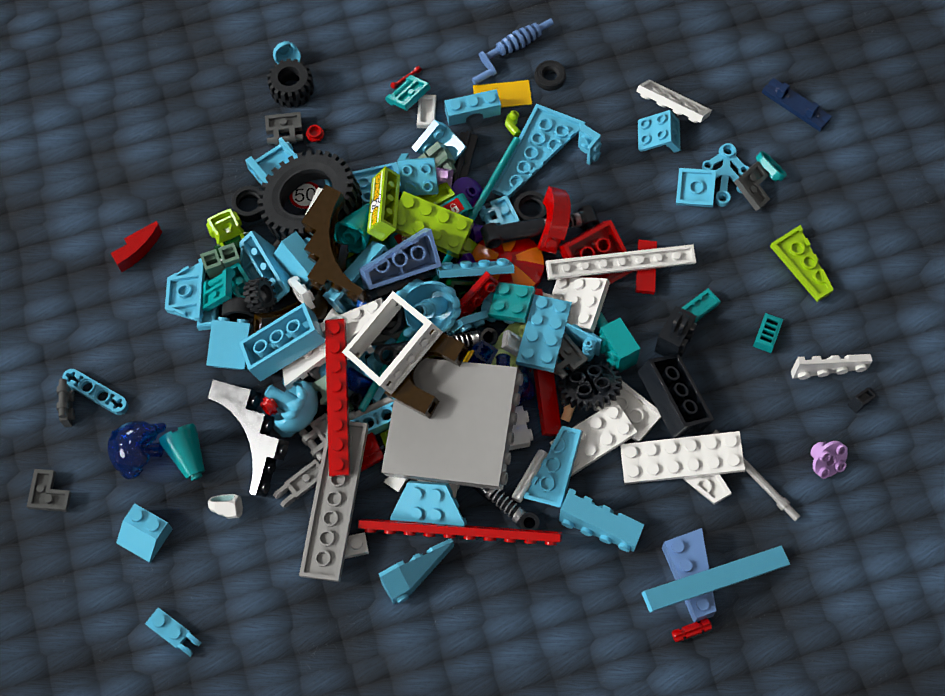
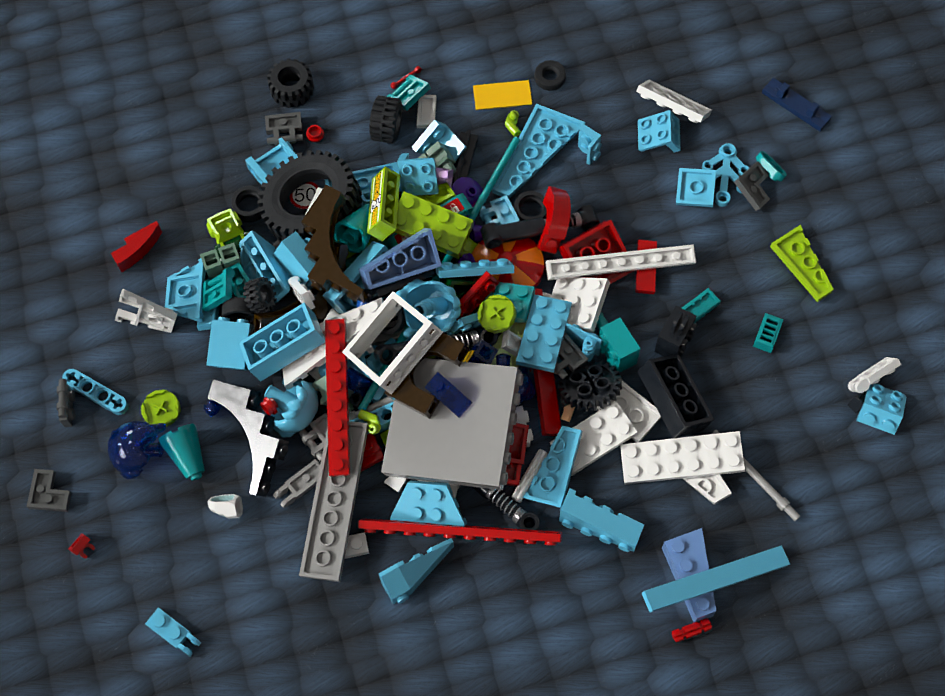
medium azure slope [116,503,173,563] -> none
medium azure hair [273,41,301,64] -> none
medium azure arch [444,89,501,126] -> none
medium blue piece [472,18,554,84] -> none
white wing [791,354,872,380] -> none
lavender plate [811,441,848,479] -> none
none -> red tile [68,533,95,559]
none -> white wing [115,289,177,333]
none -> lime tile [141,390,181,428]
none -> clear blue hinge [204,400,221,417]
none -> lime arm [358,409,381,434]
none -> black tyre [369,95,403,144]
none -> clear blue slope [425,372,472,418]
none -> lime tile [477,295,516,333]
none -> red slope [506,423,529,487]
none -> white hinge [848,357,901,393]
none -> medium azure bracket [856,384,907,435]

